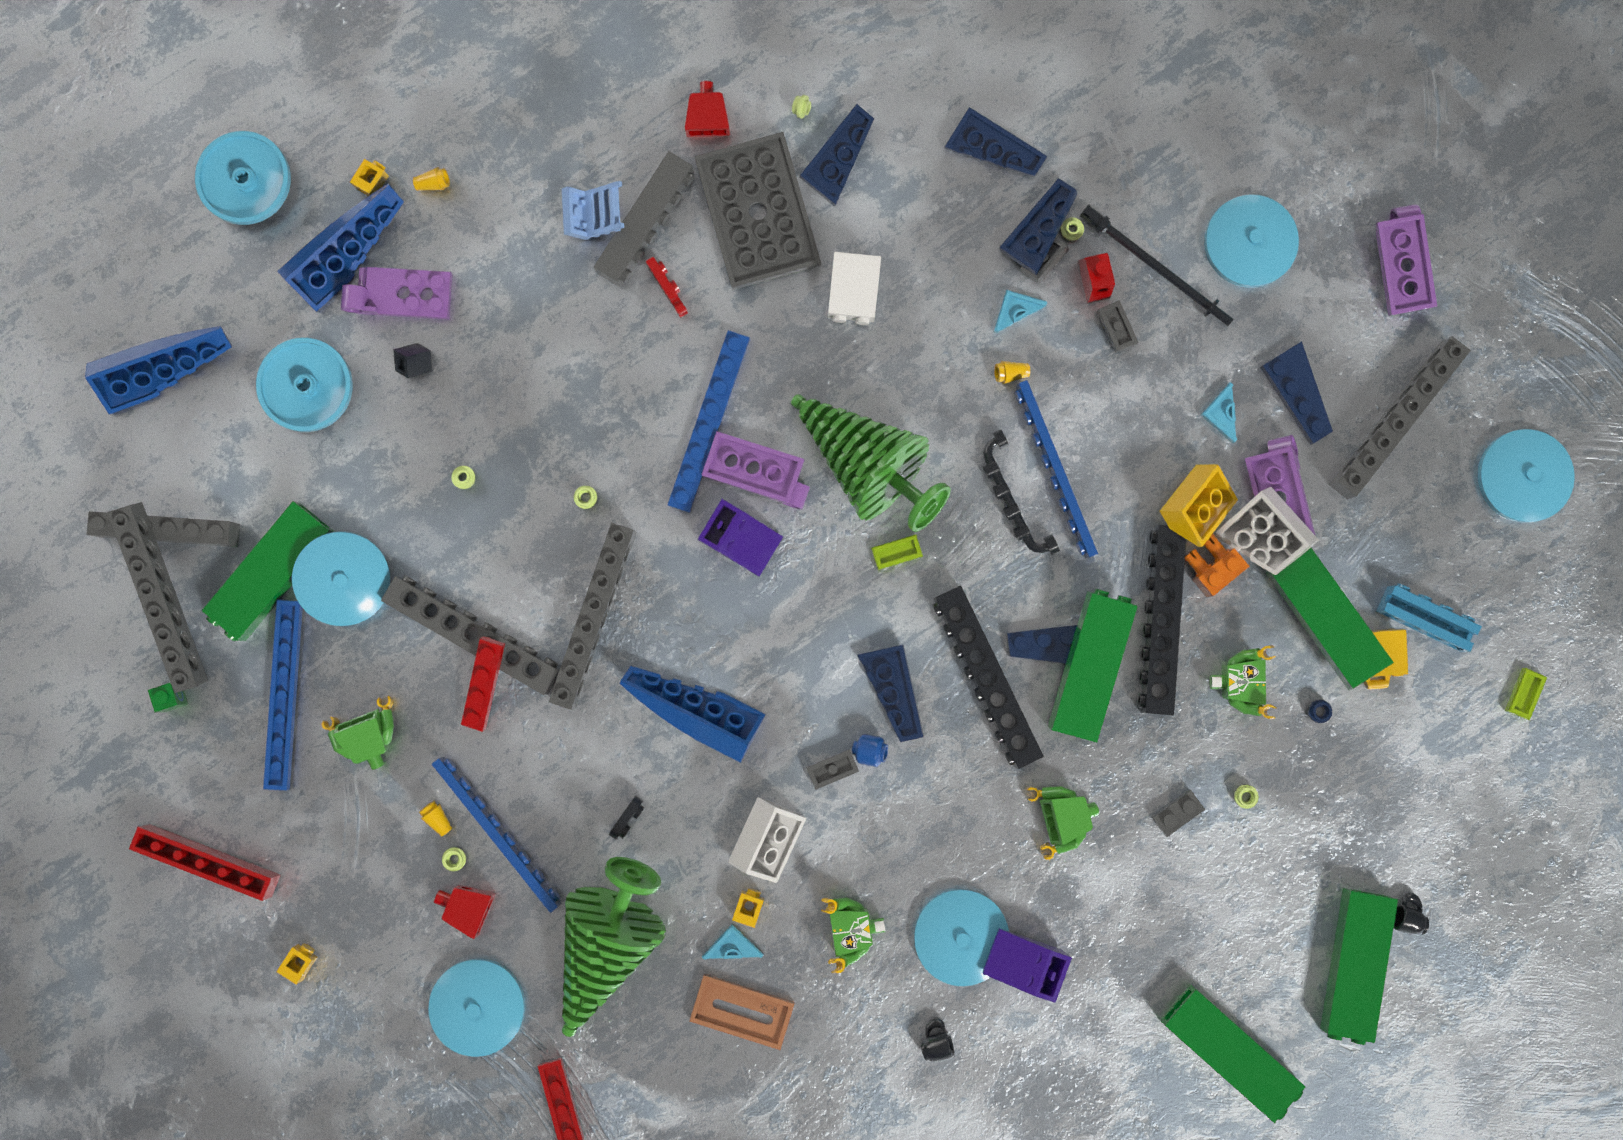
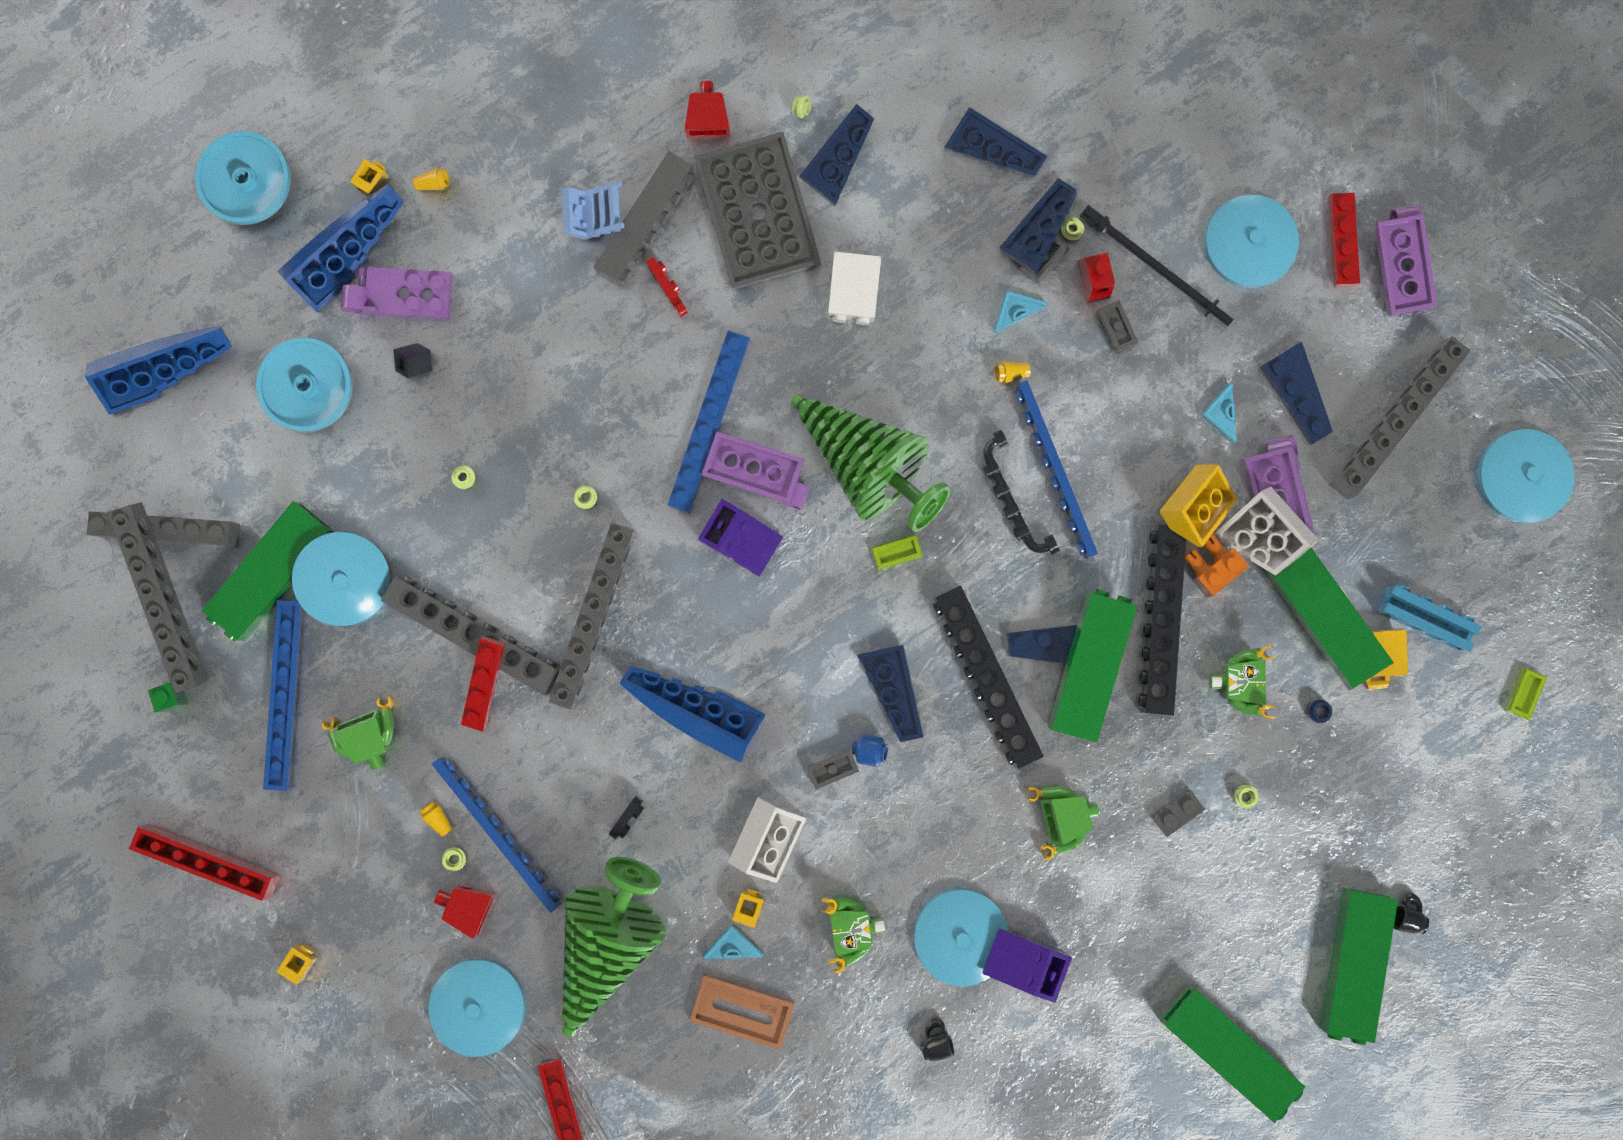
none -> red plate [1329,192,1360,287]

